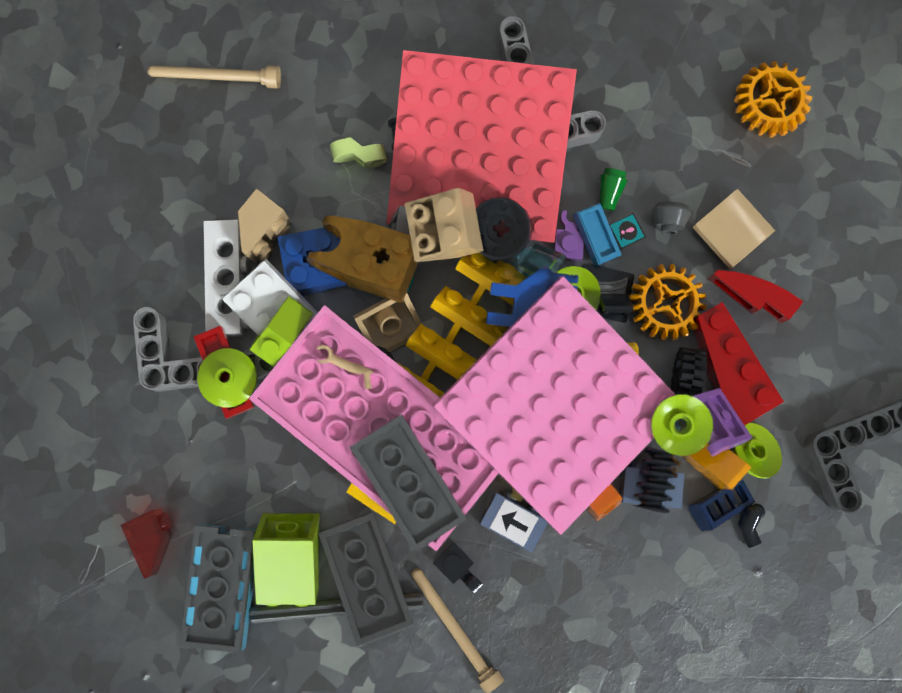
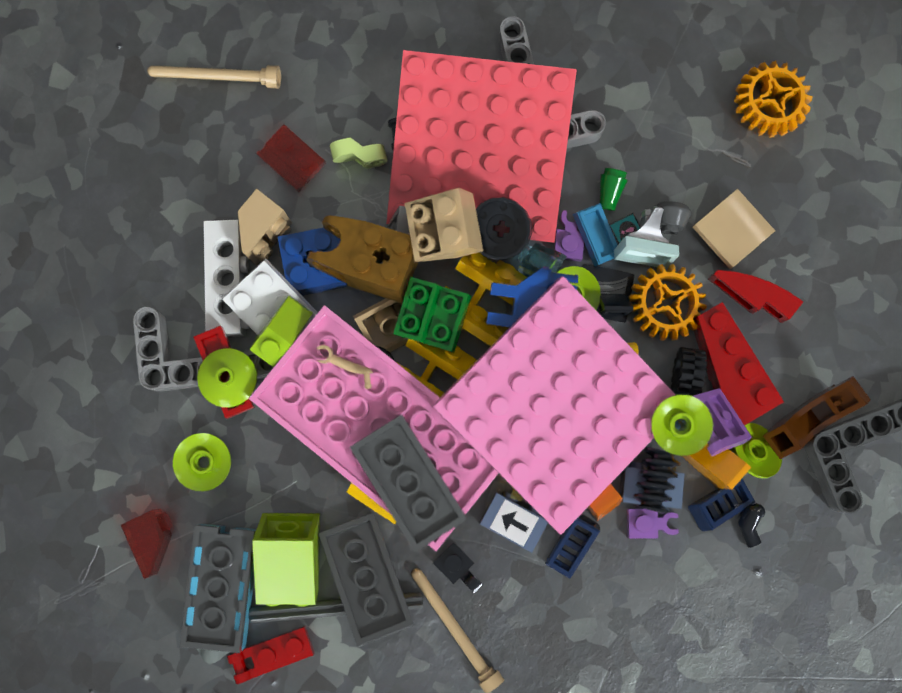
none -> lime dish [173,433,231,491]
none -> red plate [227,626,315,684]
none -> clear red plate [256,124,326,193]
none -> green slope [393,277,471,353]
none -> dark blue slope [545,514,600,579]
none -> light aqua piece [614,206,679,269]
none -> medium lavender plate [627,509,679,538]
none -> reddish brown arch [763,376,871,460]

